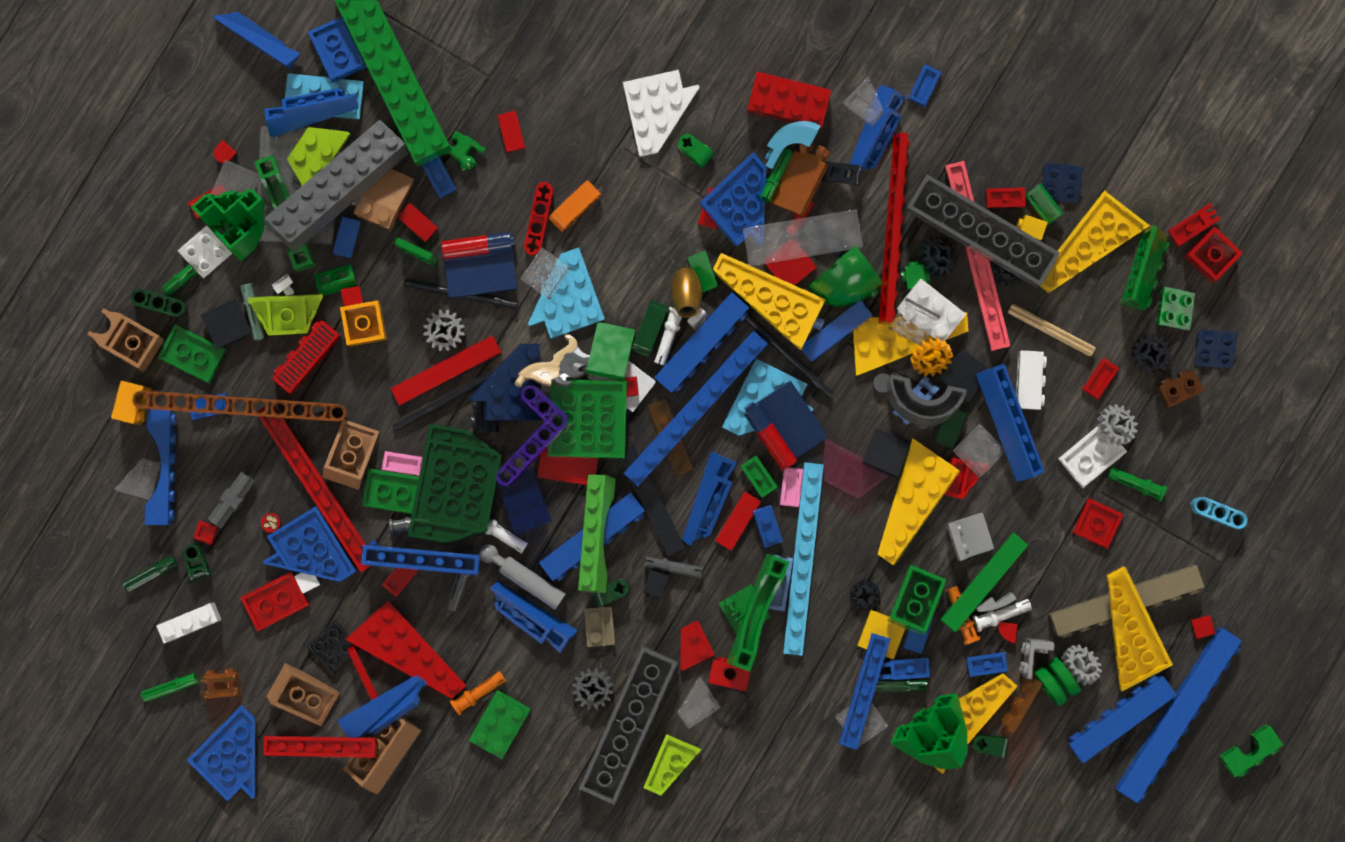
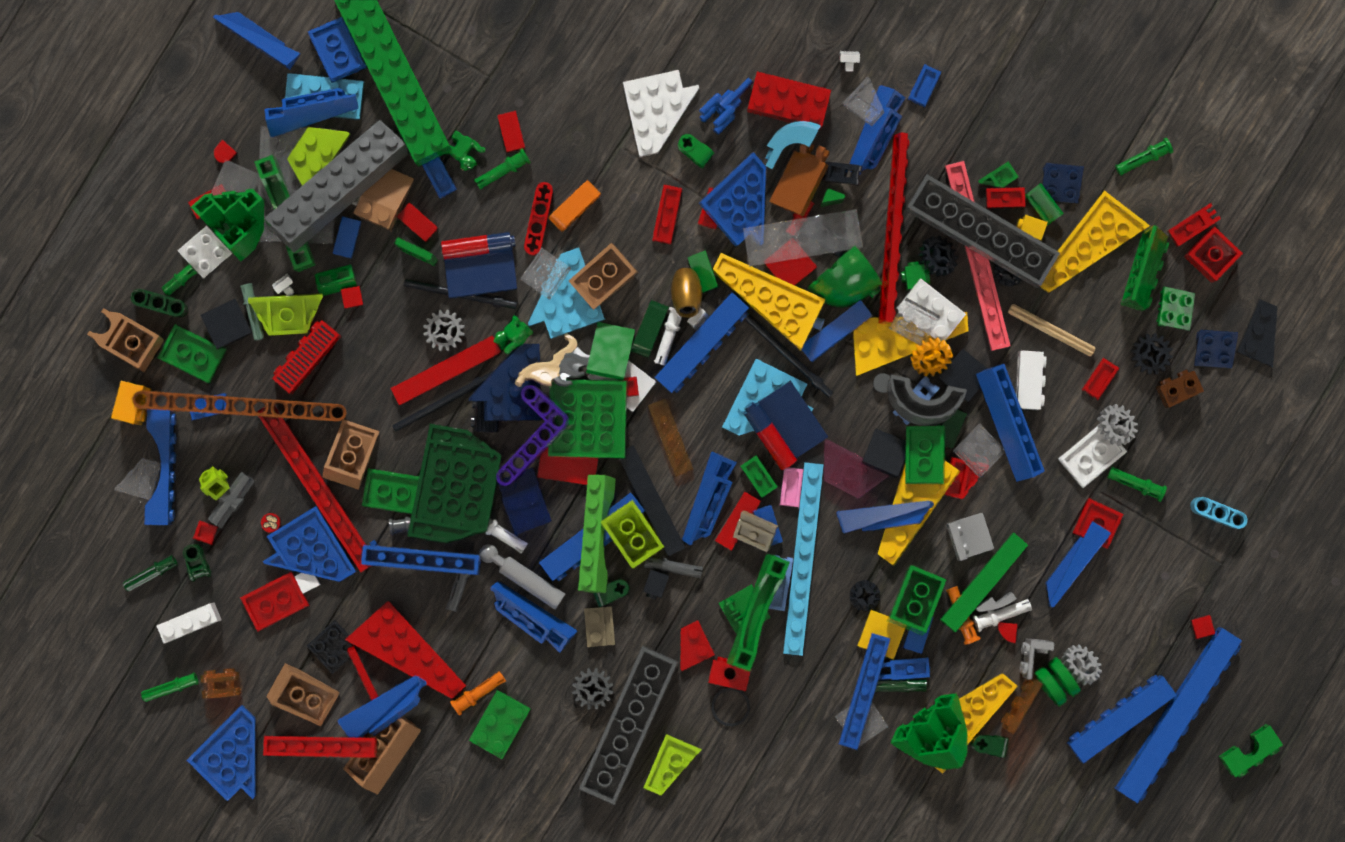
light orange brick [340,301,387,347] -> none
bright pink tile [382,451,423,476] -> none
red tile [382,568,419,597] -> none
blue brick [624,331,767,487] -> none
clear wing [678,677,721,729] -> none
green axle [759,148,793,202] -> none
blue plate [966,652,1008,677] -> none
dark tan brick [1048,565,1204,638] -> none
yellow wing [1107,567,1173,692] -> none
none -> lime brick [199,466,230,500]
none -> green pin [474,148,531,190]
none -> green animal [493,315,533,354]
none -> medium nougat slope [569,243,639,310]
none -> lime slope [601,500,664,569]
none -> red tile [652,185,682,245]
none -> blue plant [699,78,753,135]
none -> dark tan plate [733,511,778,552]
none -> green slope [820,188,845,207]
none -> blue wedge [836,500,934,533]
none -> white tile [839,51,860,71]
none -> green tile [905,426,945,484]
none -> green slope [978,161,1019,188]
none -> blue wedge [1045,521,1111,608]
none -> green pin [1115,138,1173,176]
none -> black wing [1236,299,1278,367]

